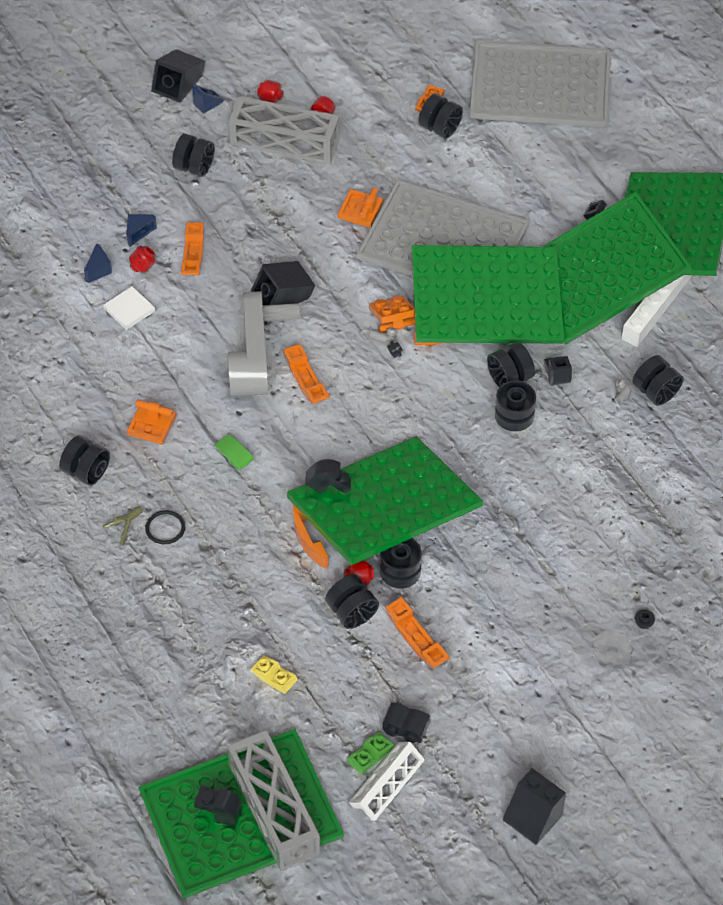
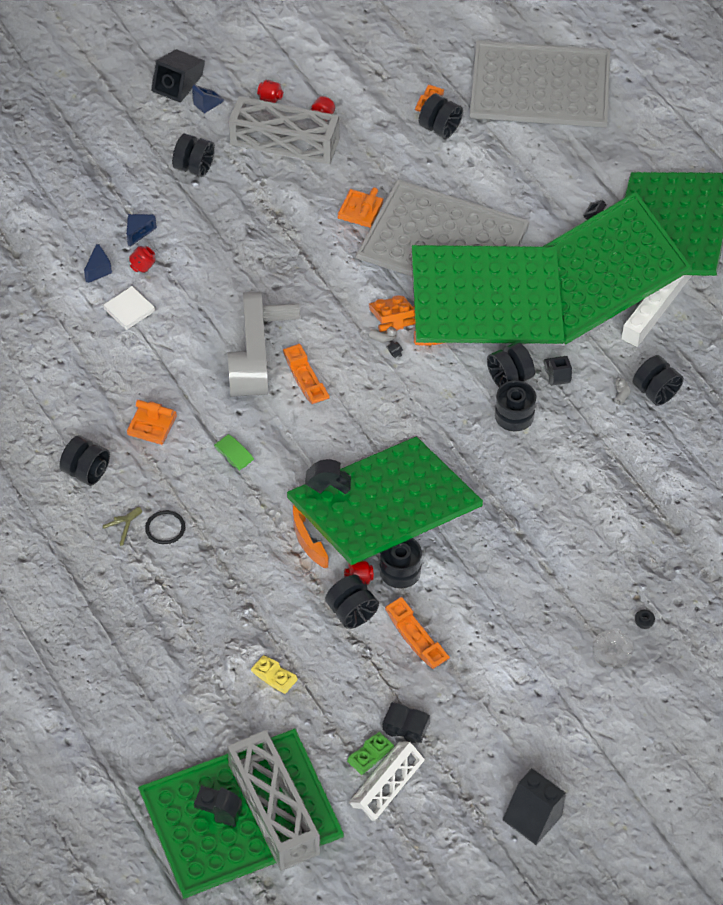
orange slope [181,222,204,275] -> none
black slope [251,261,315,306] -> none

